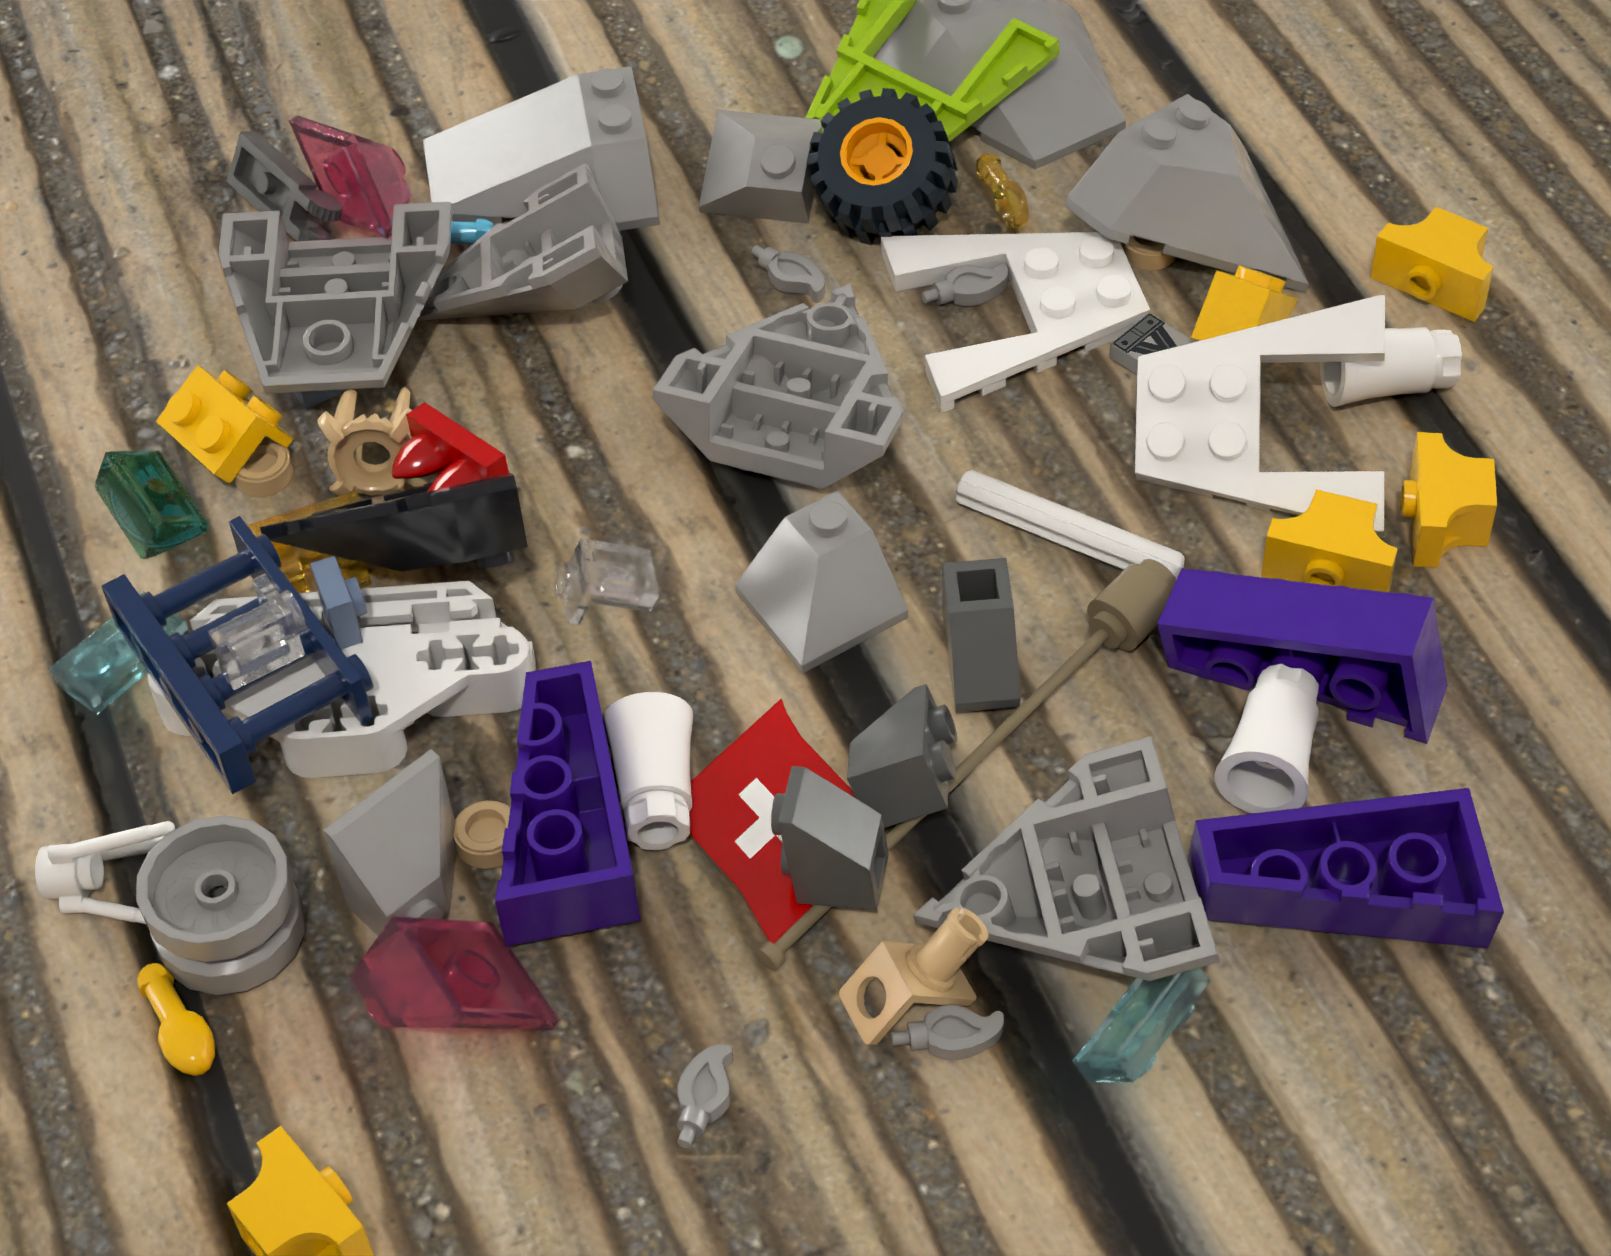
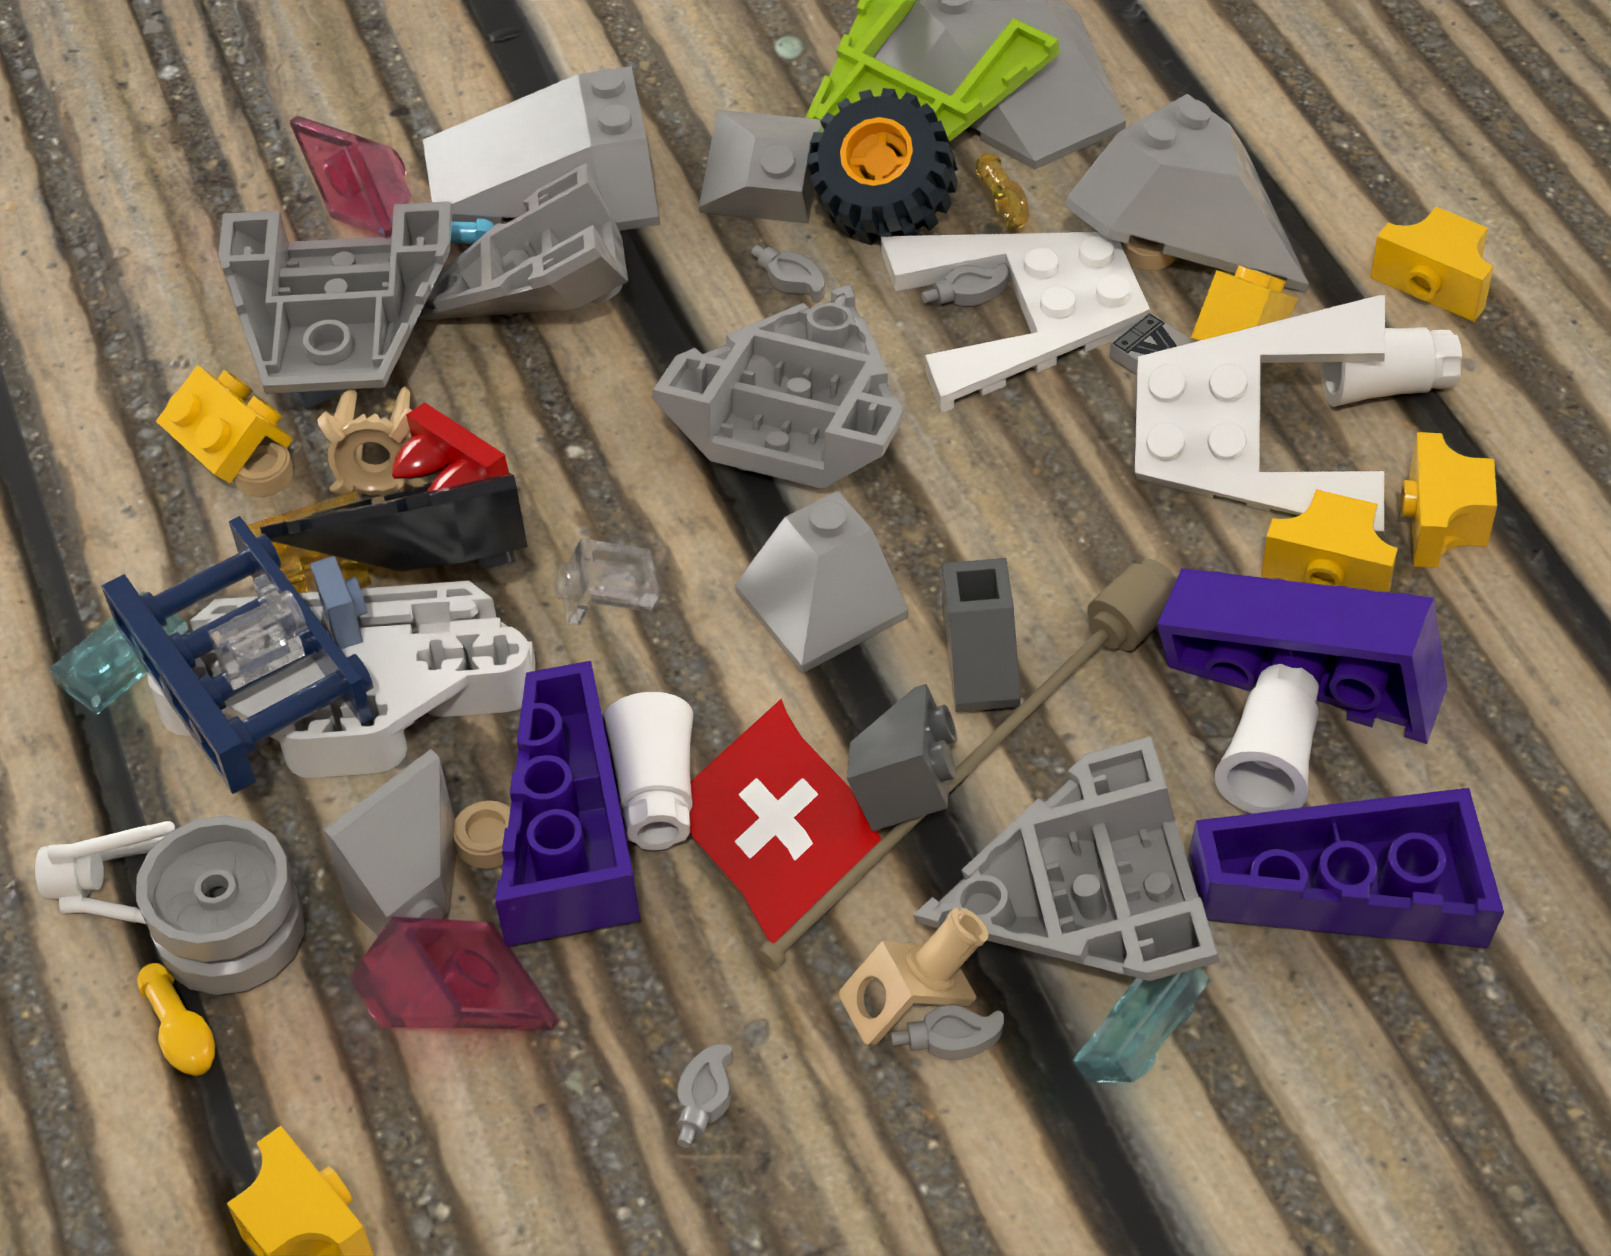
clear green slope [95,450,209,559] -> none
dark grey hinge [226,131,343,241] -> none
dark grey slope [771,766,889,910] -> none
white axle [956,470,1185,579] -> none

